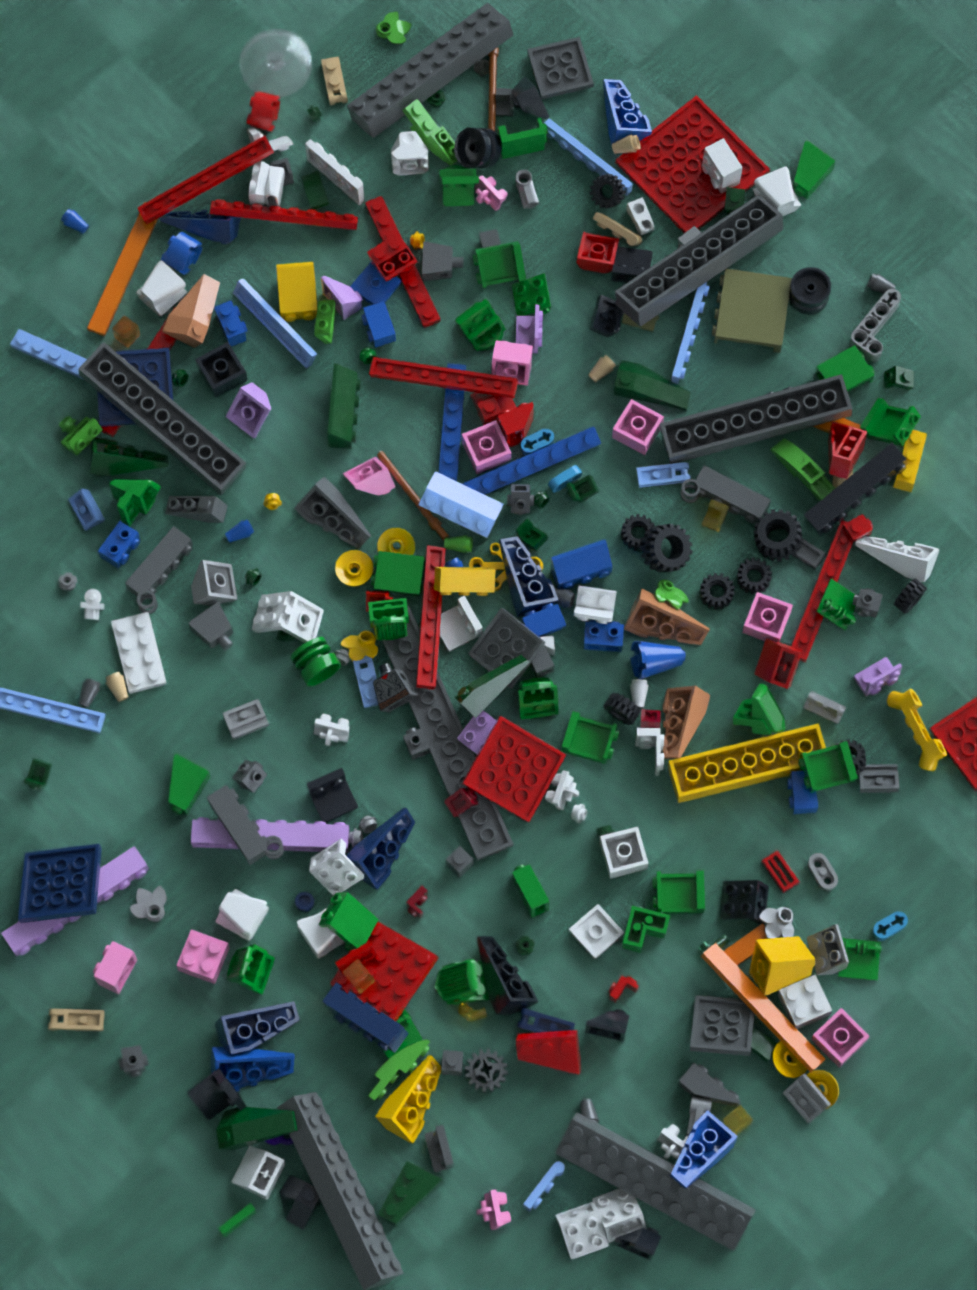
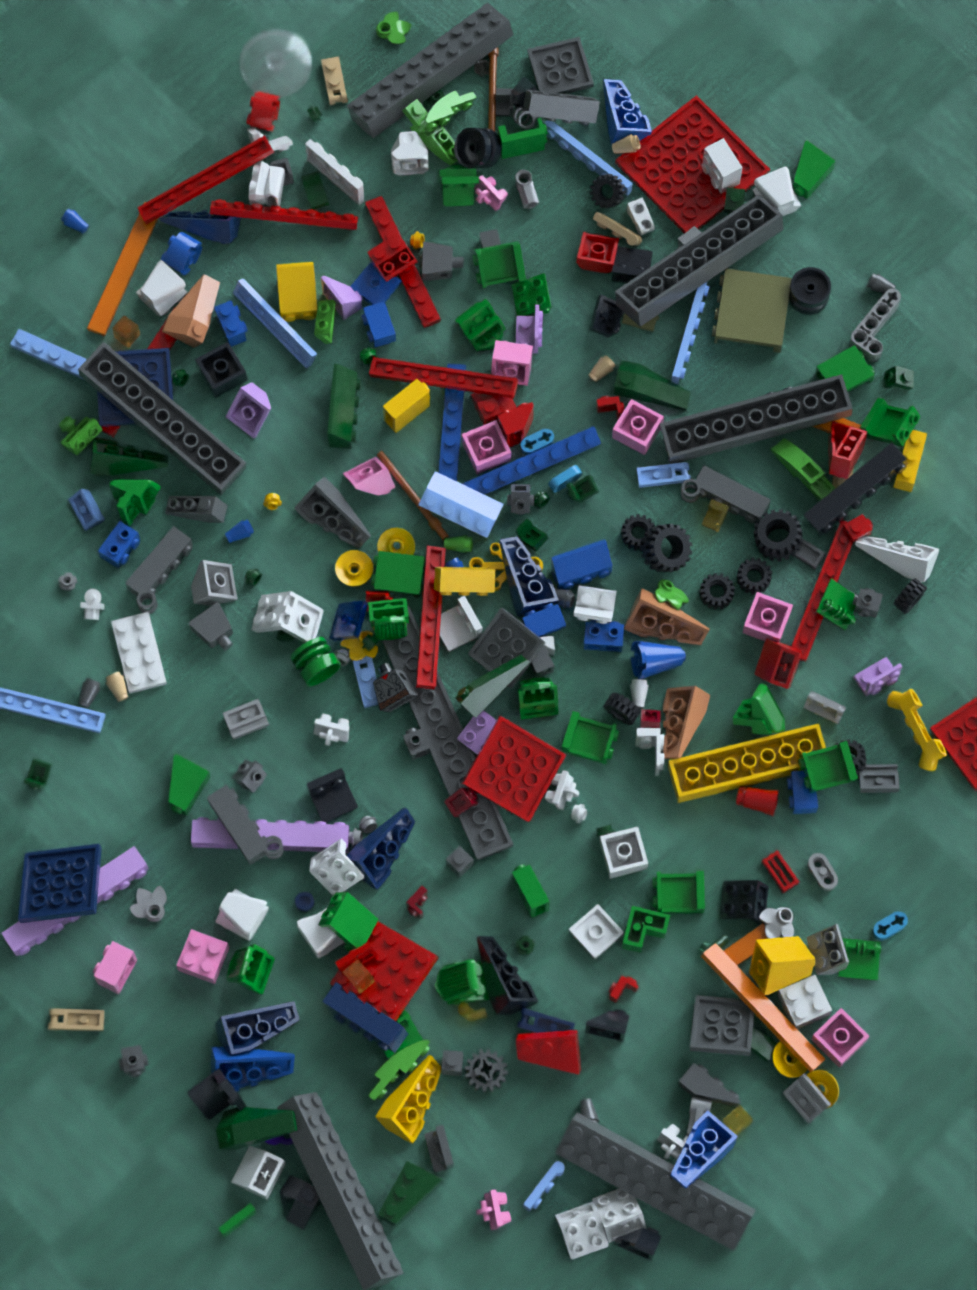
none -> clear blue plate [329,600,368,641]
none -> dark green plate [361,634,379,651]
none -> yellow brick [383,379,430,433]
none -> slope [418,91,477,133]
none -> dark grey hinge [513,90,600,129]
none -> red bracket [596,396,625,420]
none -> red plant [736,786,779,817]

